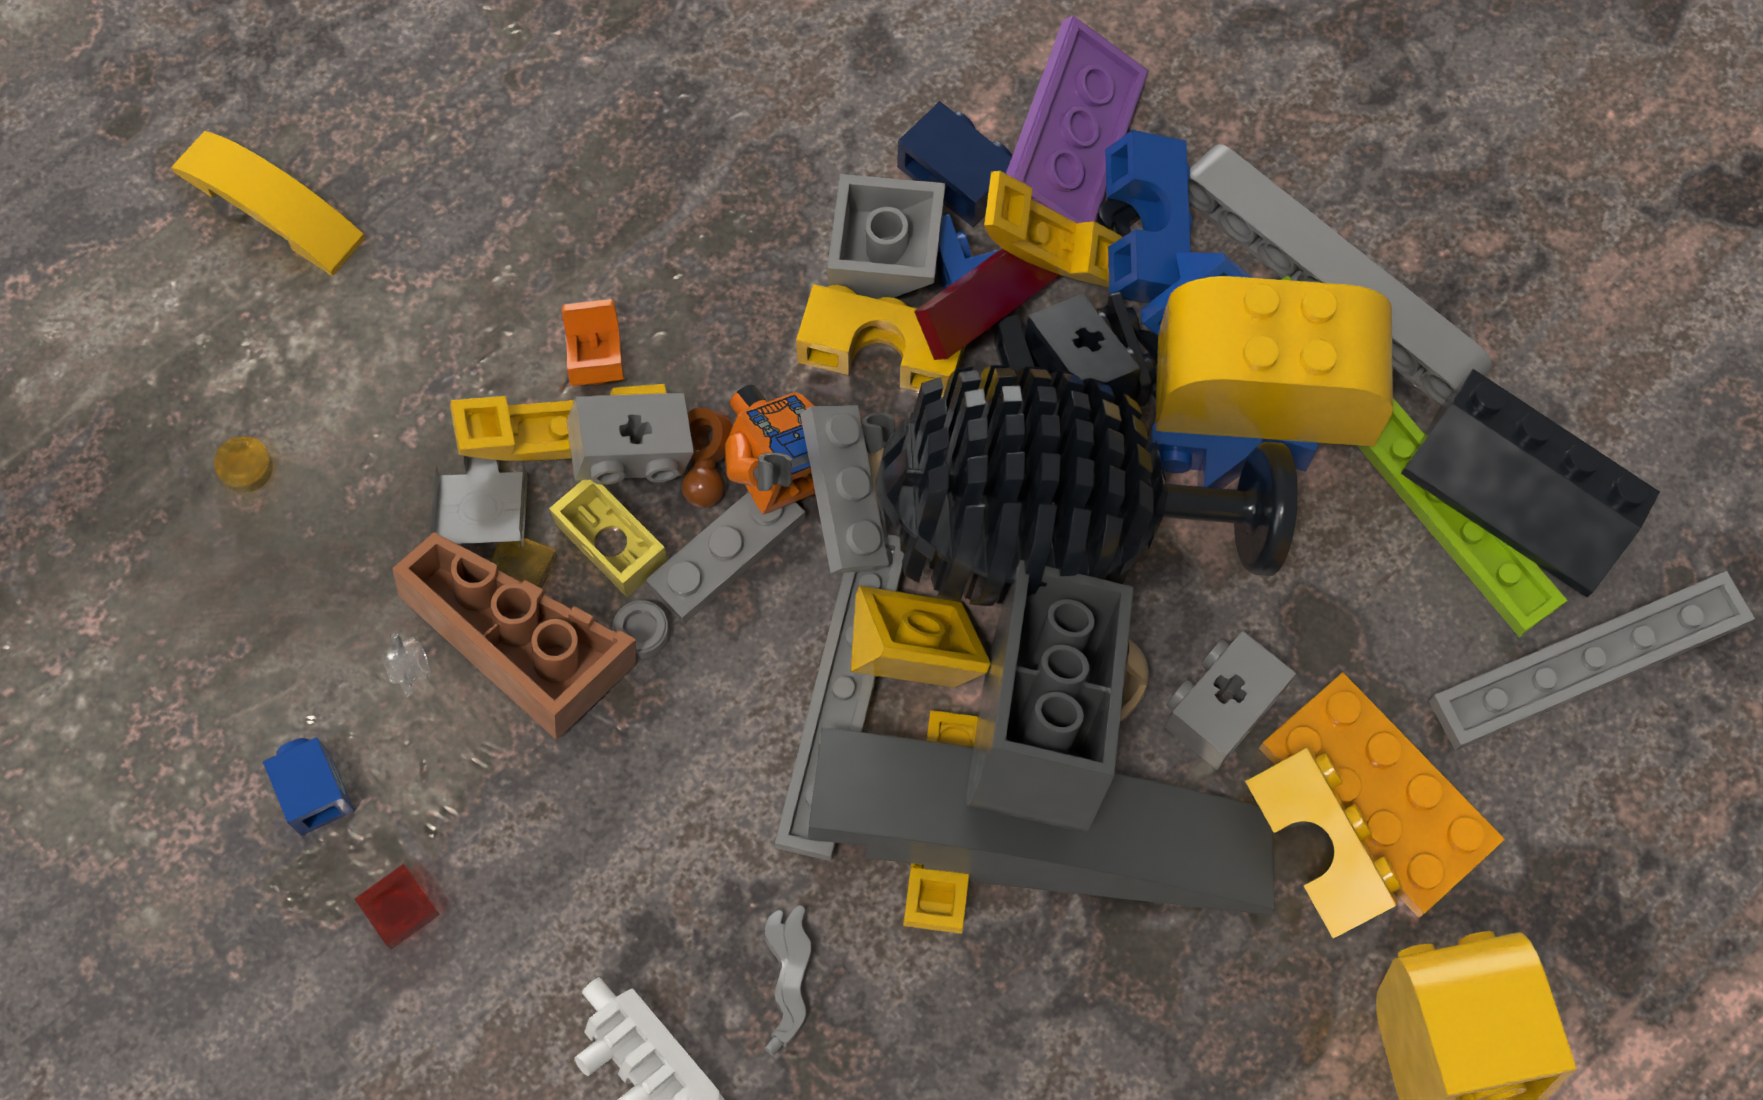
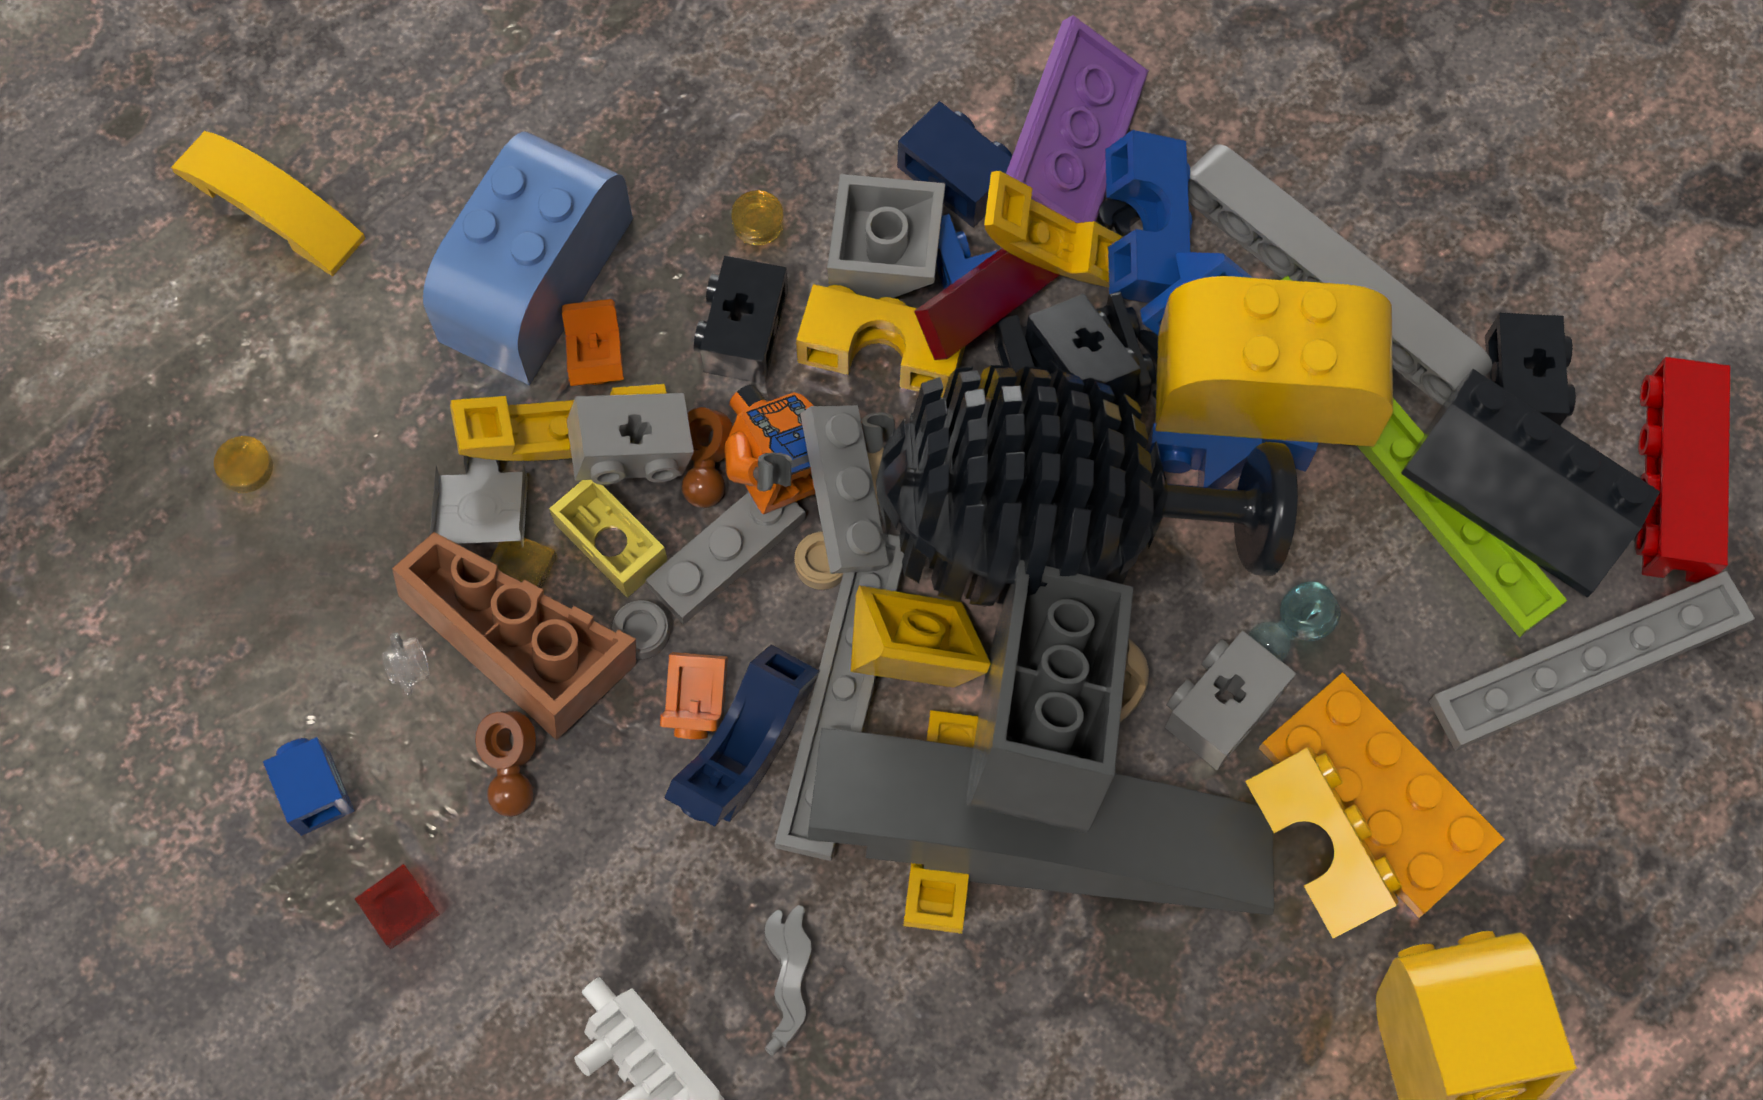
none -> medium blue brick [423,132,633,386]
none -> dark orange plate [475,711,536,817]
none -> orange bracket [660,652,728,739]
none -> dark blue arch [664,644,820,827]
none -> black brick [694,255,788,384]
none -> clear yellow tile [731,190,784,245]
none -> tan tile [795,532,843,590]
none -> clear light blue plate [1248,582,1341,661]
none -> black brick [1485,312,1576,426]
none -> red brick [1635,357,1731,583]

